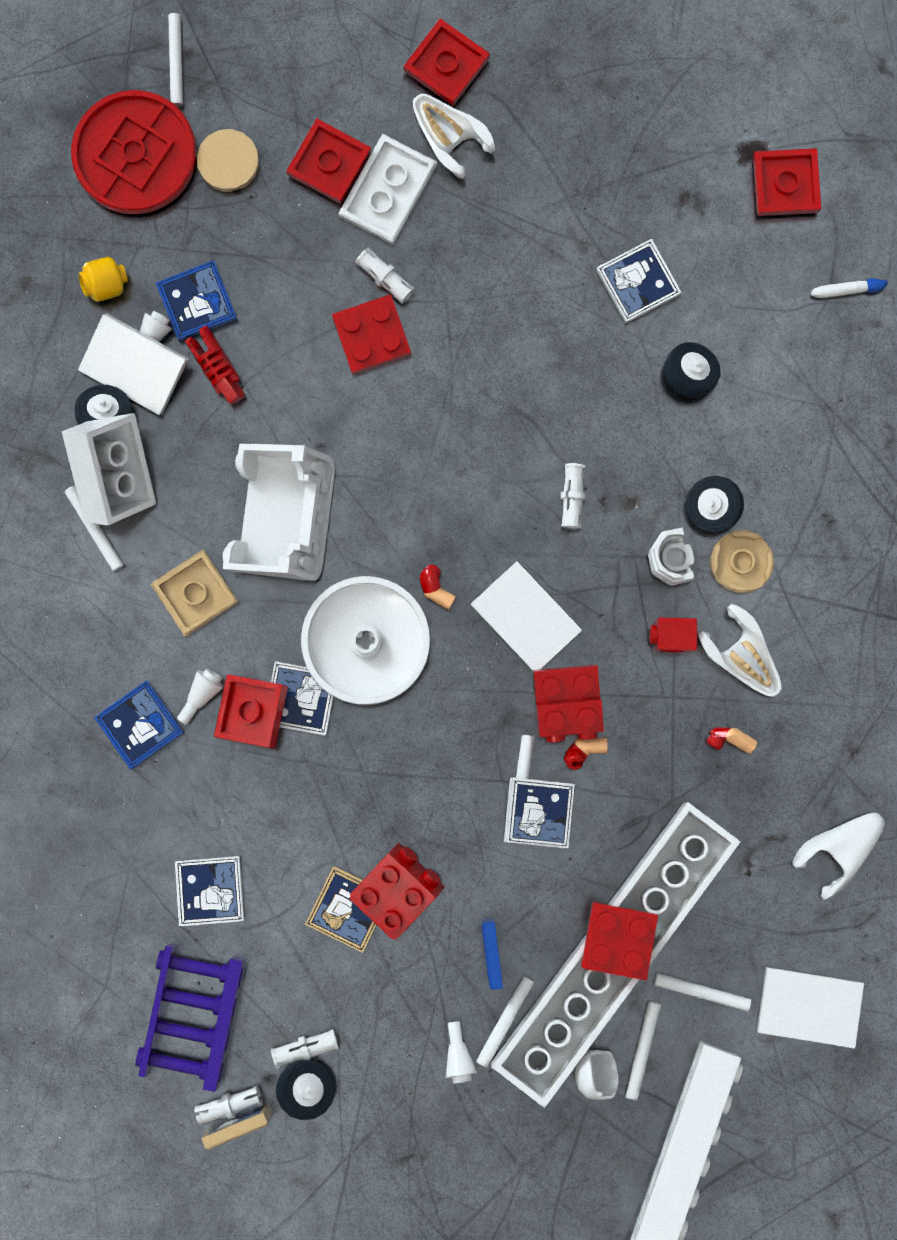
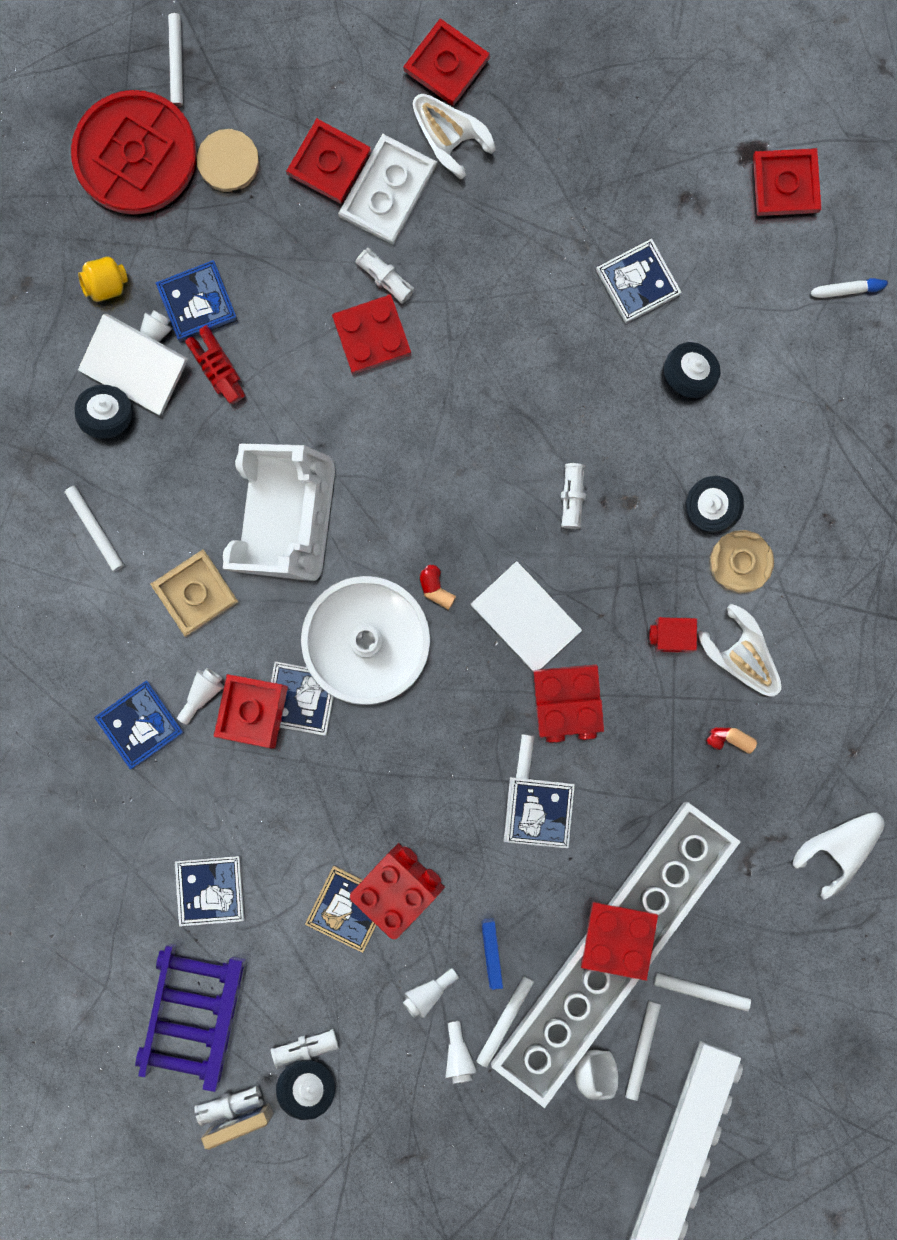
white slope [62,413,156,525] -> none
arm [564,738,607,770] -> none
white hair [648,528,694,586] -> none
white tile [757,967,864,1048] -> none
none -> white cone [403,968,459,1019]

